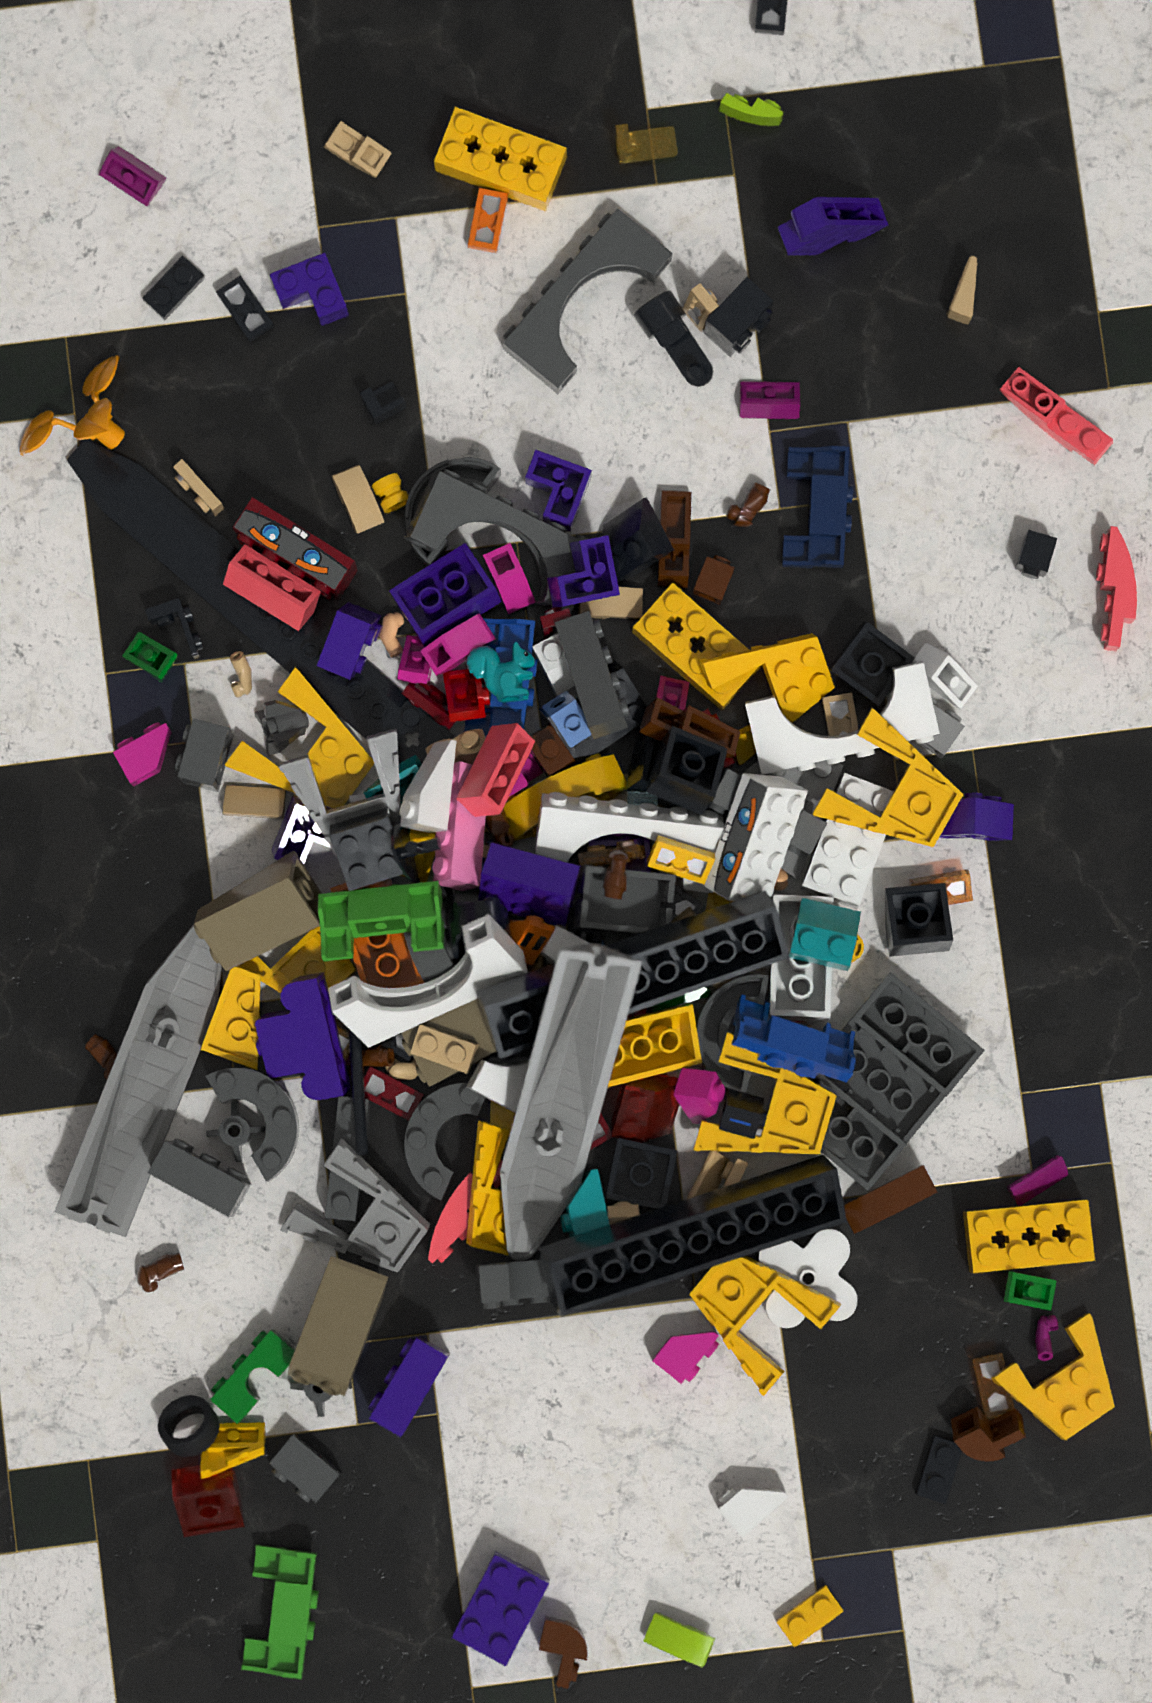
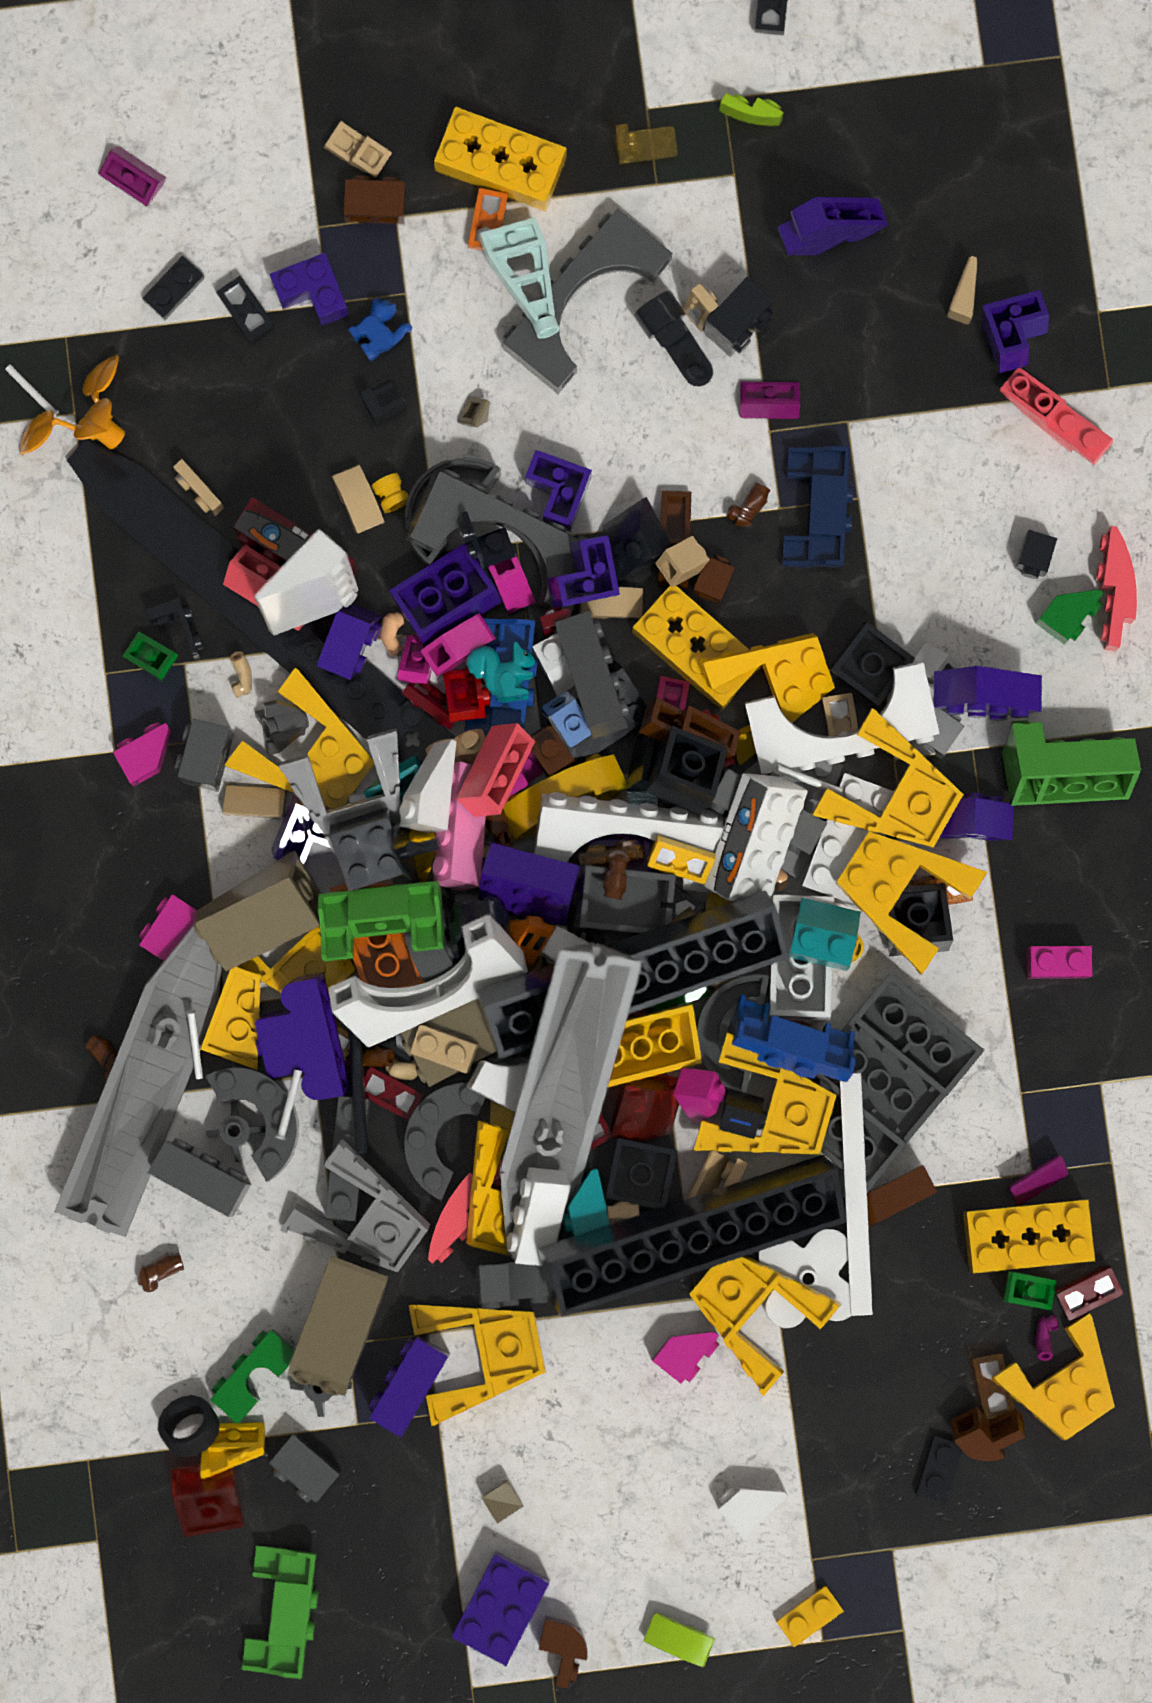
none -> white piece [5,365,59,418]
none -> dark pink brick [139,894,197,961]
none -> white piece [185,1010,203,1079]
none -> white slope [254,530,358,635]
none -> white piece [275,1070,301,1140]
none -> reddish brown brick [344,176,406,224]
none -> blue animal [348,298,412,362]
none -> yellow wing [409,1304,546,1426]
none -> dark tan slope [458,396,490,428]
none -> black bracket [460,511,516,569]
none -> light aqua plate [479,217,559,339]
none -> dark tan slope [481,1480,523,1524]
none -> white brick [507,1168,571,1266]
none -> tan brick [655,536,709,587]
none -> white piece [774,763,843,795]
none -> yellow wing [835,831,988,975]
none -> white sticker [840,1073,872,1316]
none -> dark purple brick [934,666,1042,721]
none -> dark purple brick [982,290,1049,373]
none -> bright green hinge [1002,720,1141,806]
none -> dark pink brick [1026,946,1092,979]
none -> green slope [1036,589,1103,645]
none -> dark red piece [1054,1265,1123,1321]

